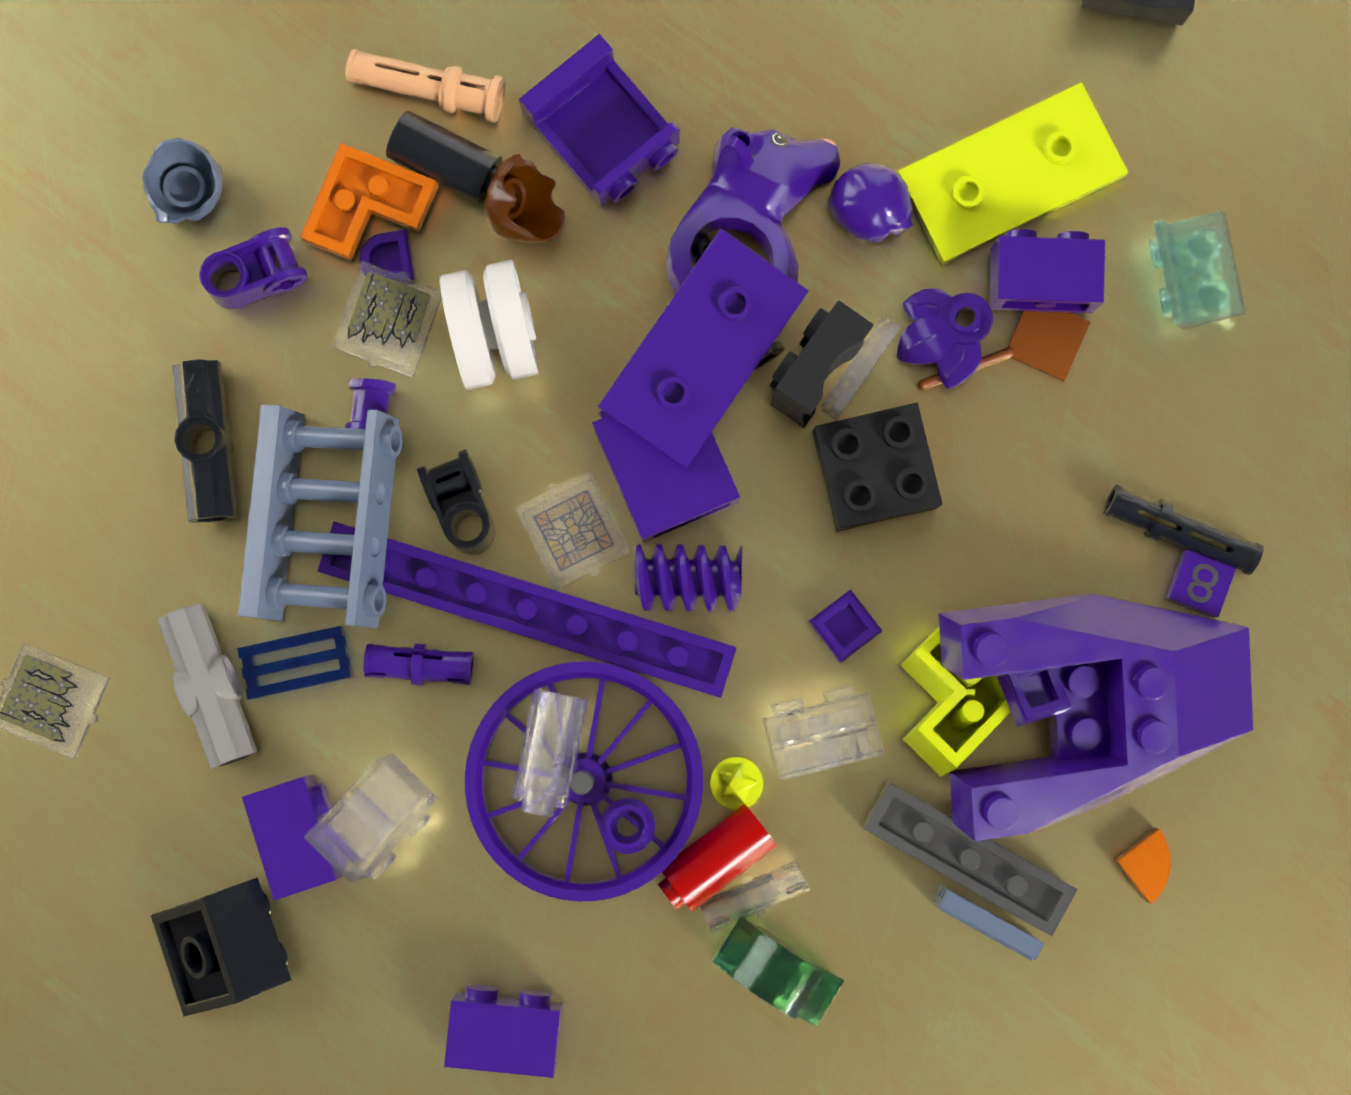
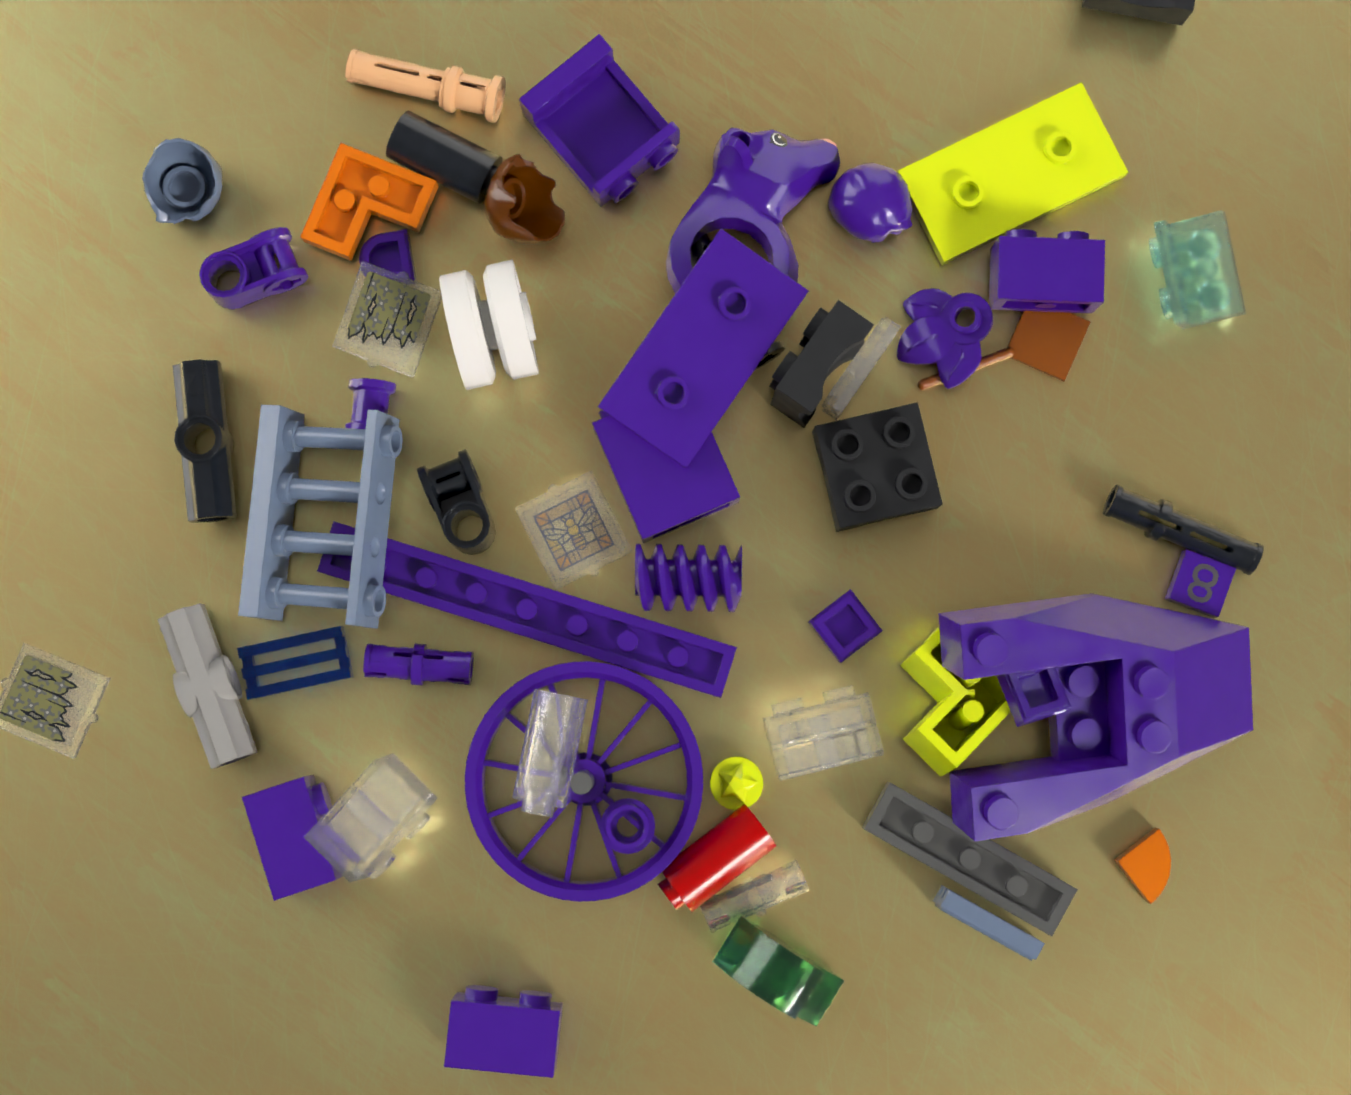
black slope [150,877,292,1017] -> none

